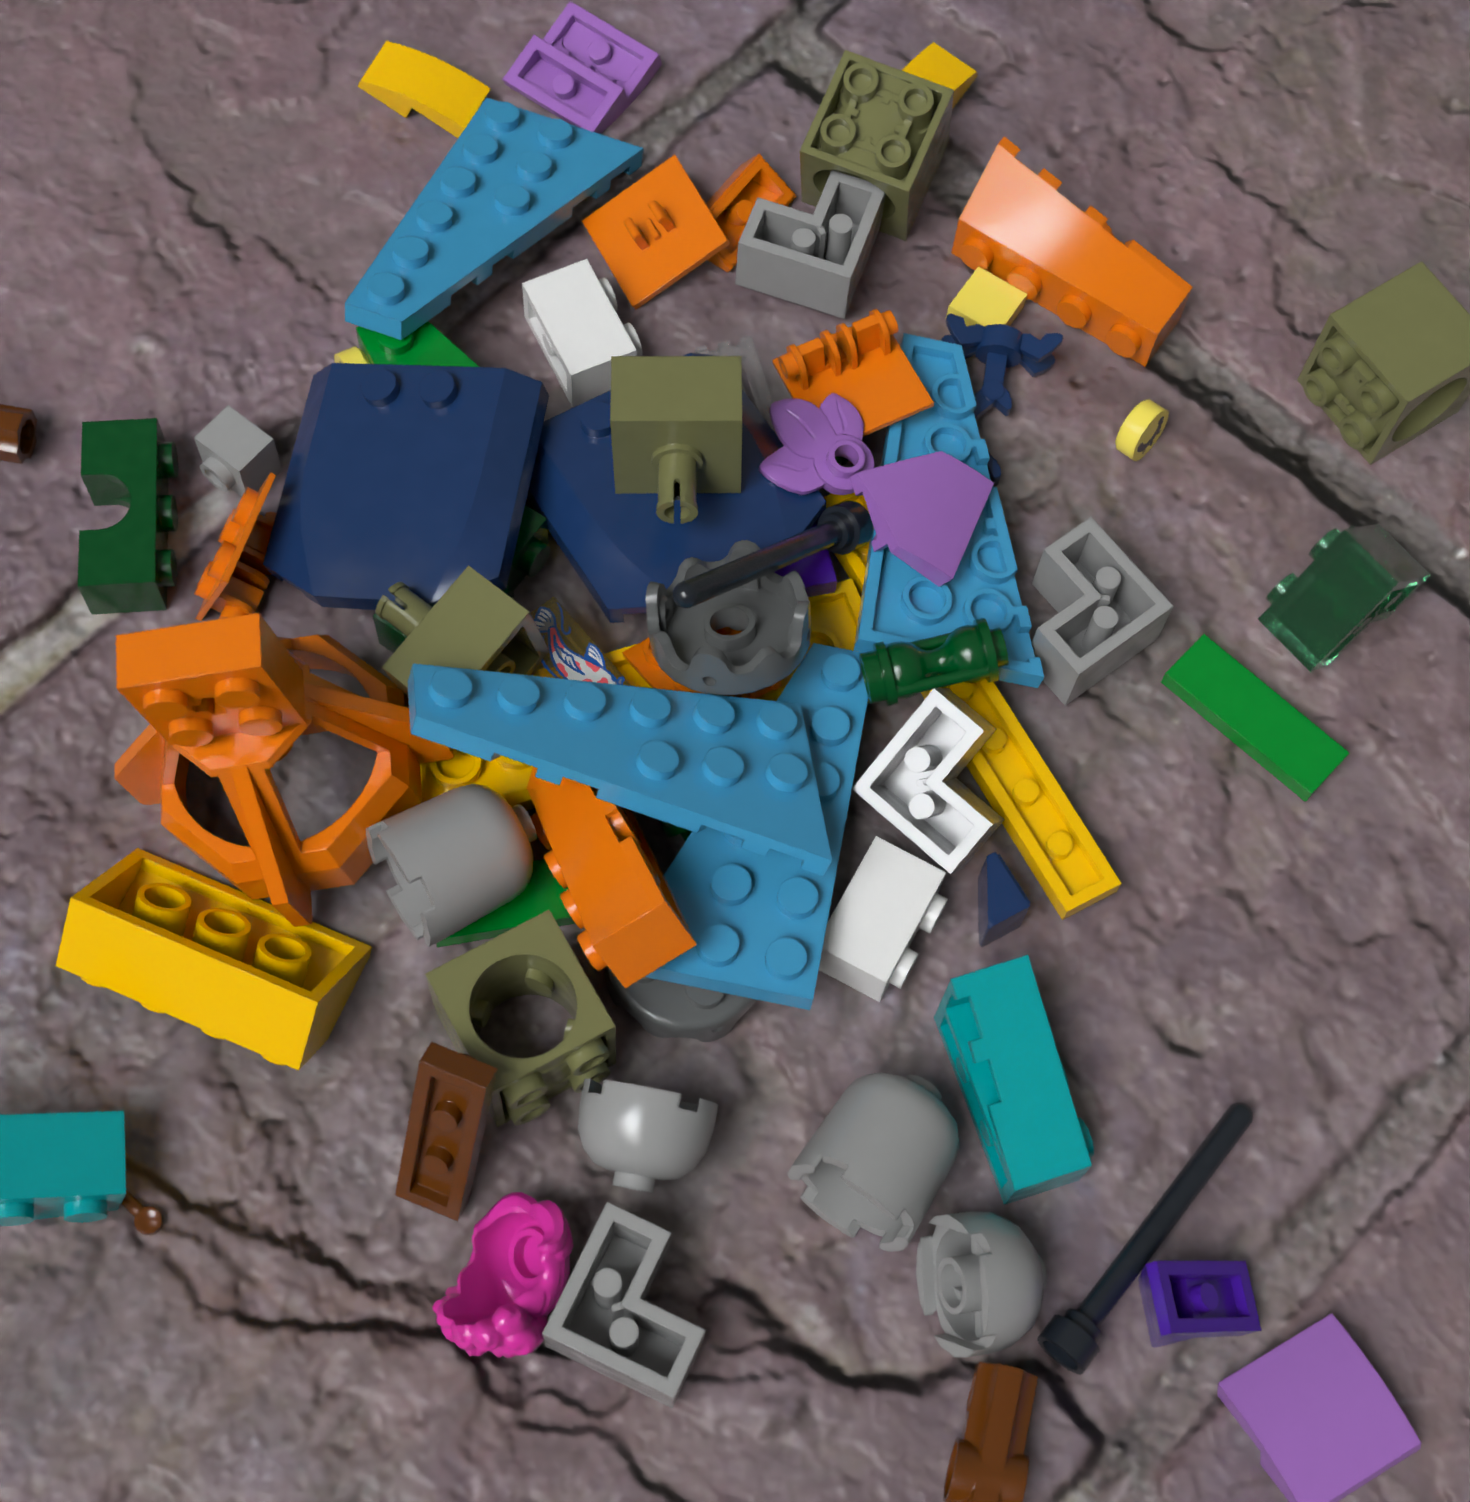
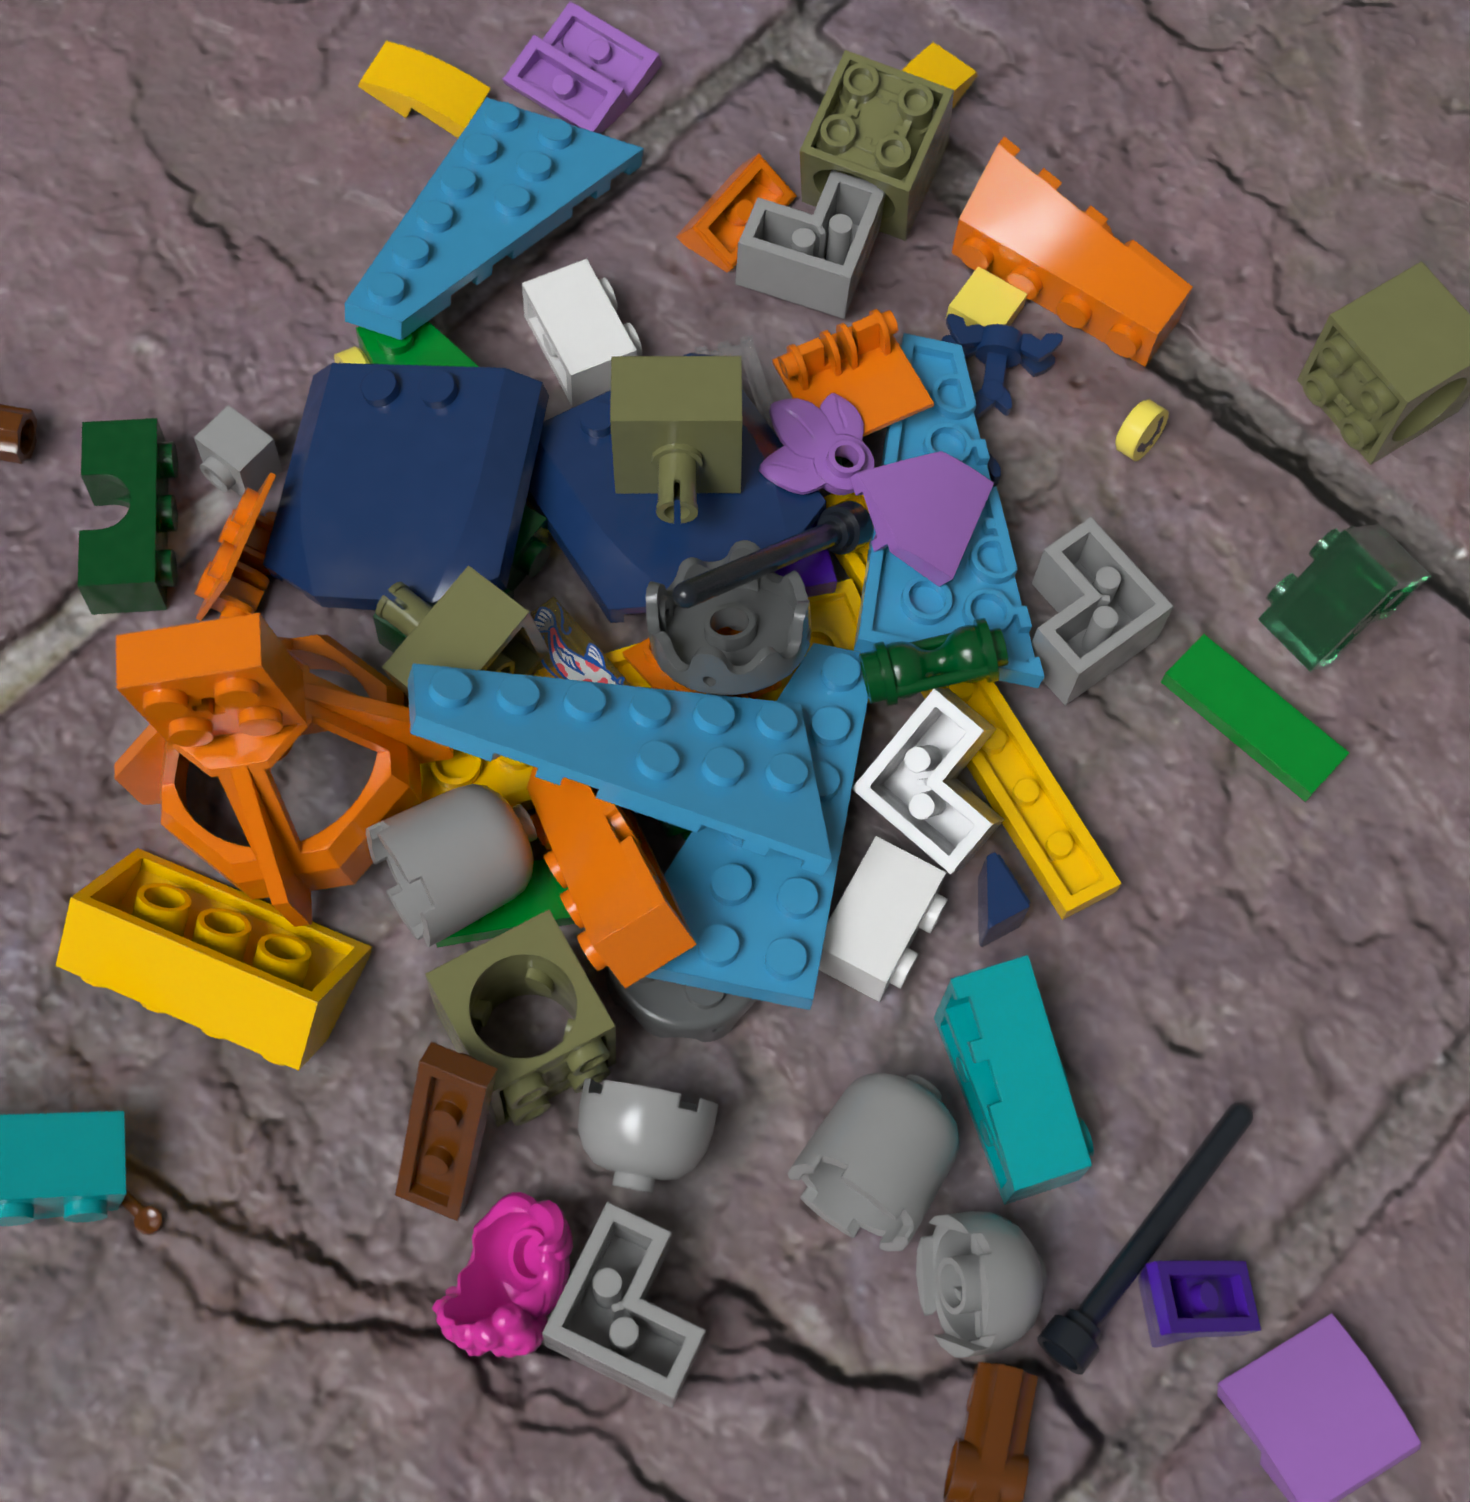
orange piece [582,154,731,310] -> none

